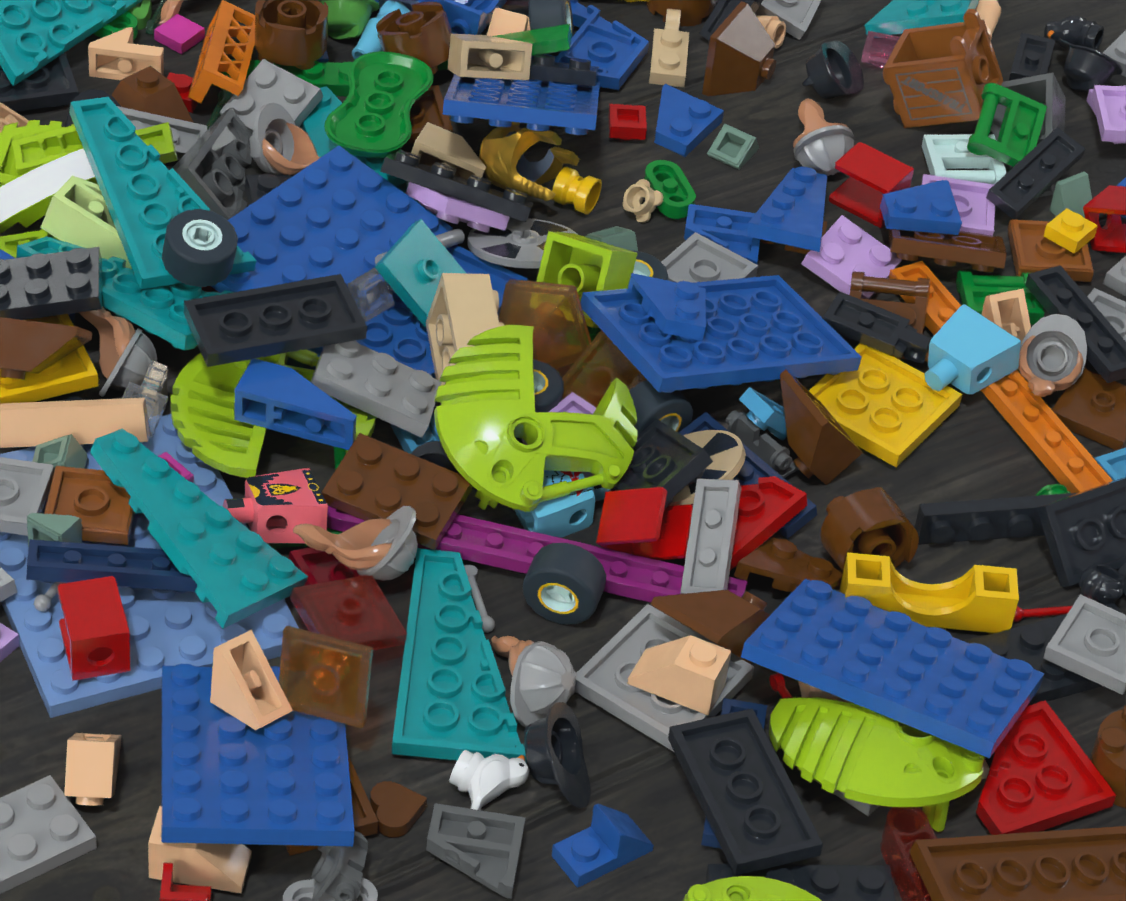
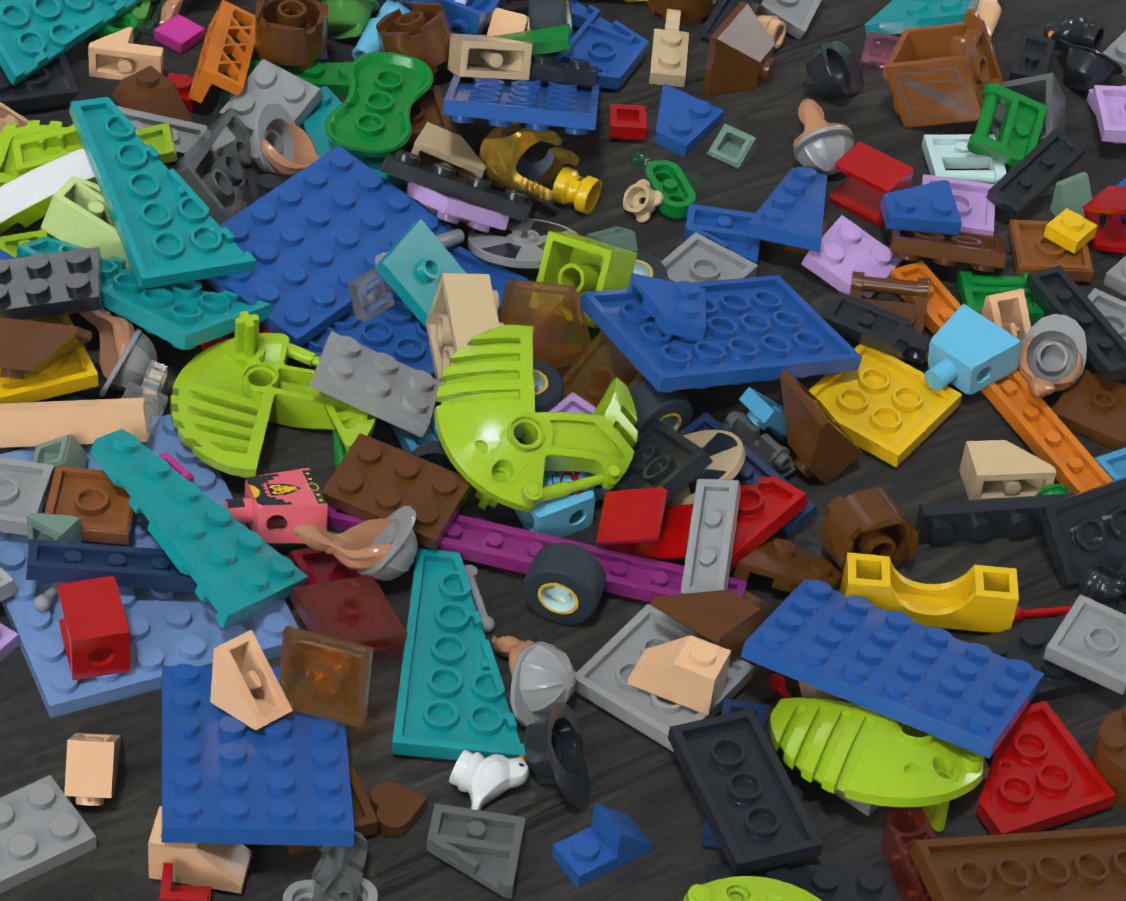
black wheel [162,209,238,287] -> none
black plate [184,274,367,367] -> none
blue slope [234,359,356,450] -> none
none -> clear green hinge [630,152,701,188]
none -> tan slope [959,440,1056,500]

